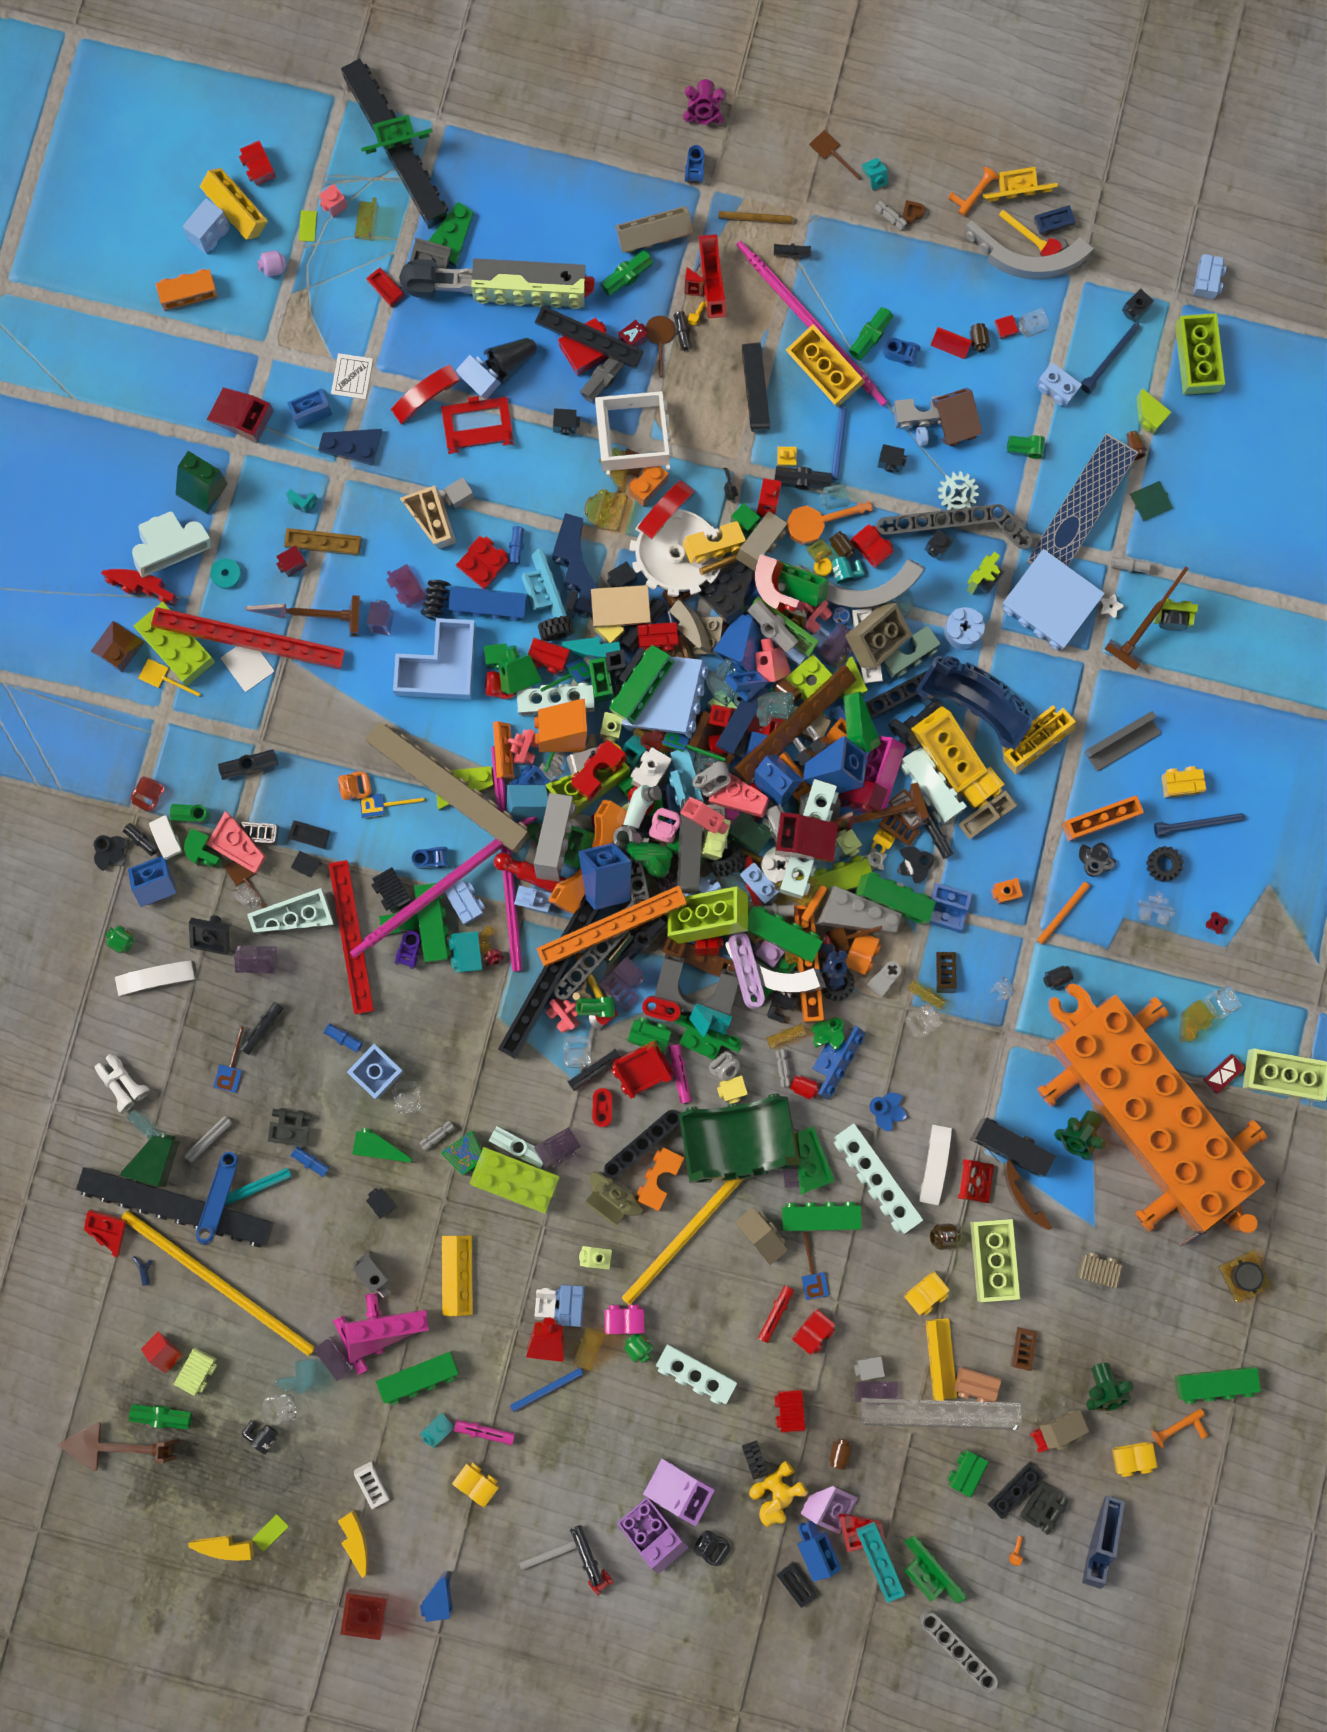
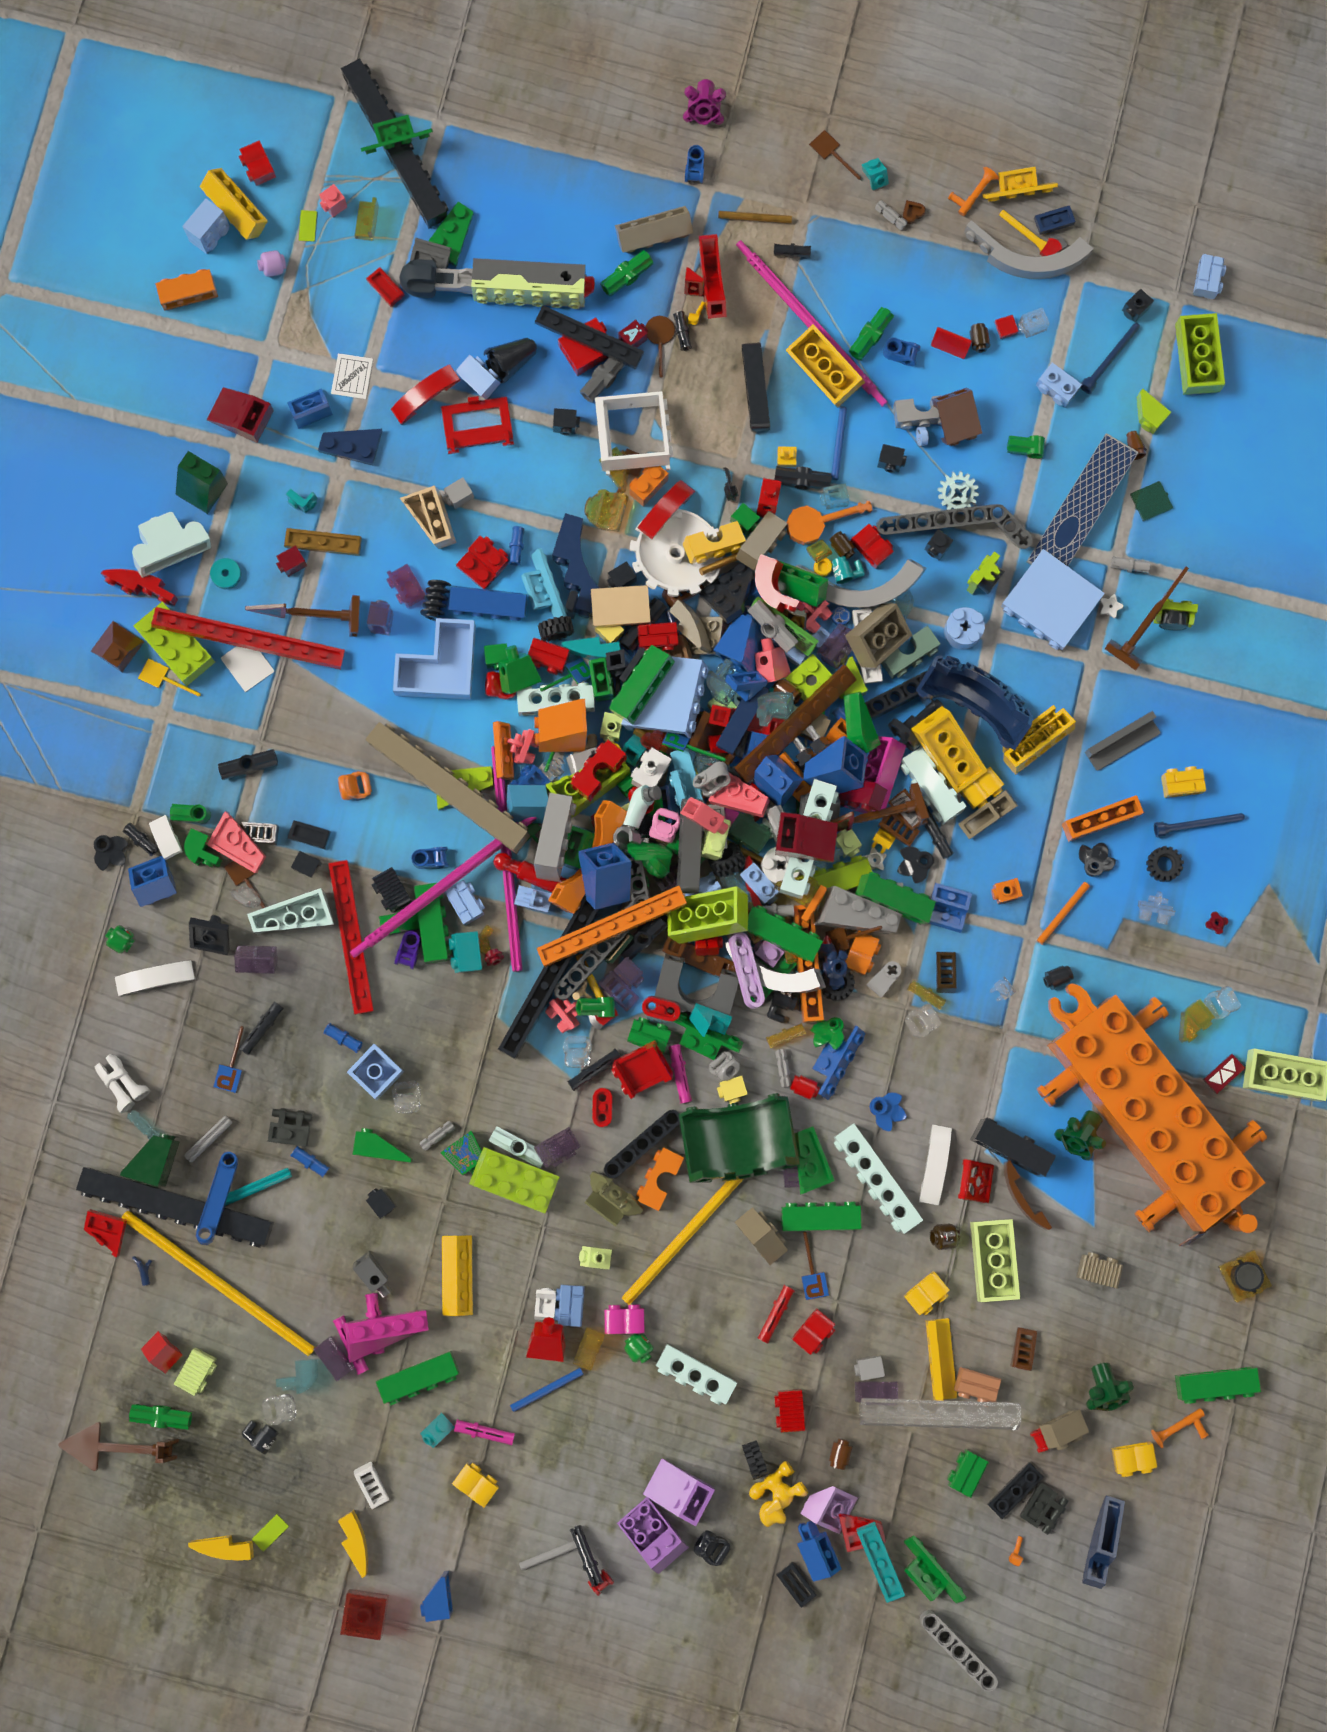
clear red piece [131,776,164,812] -> none
piece [360,794,425,819] -> none

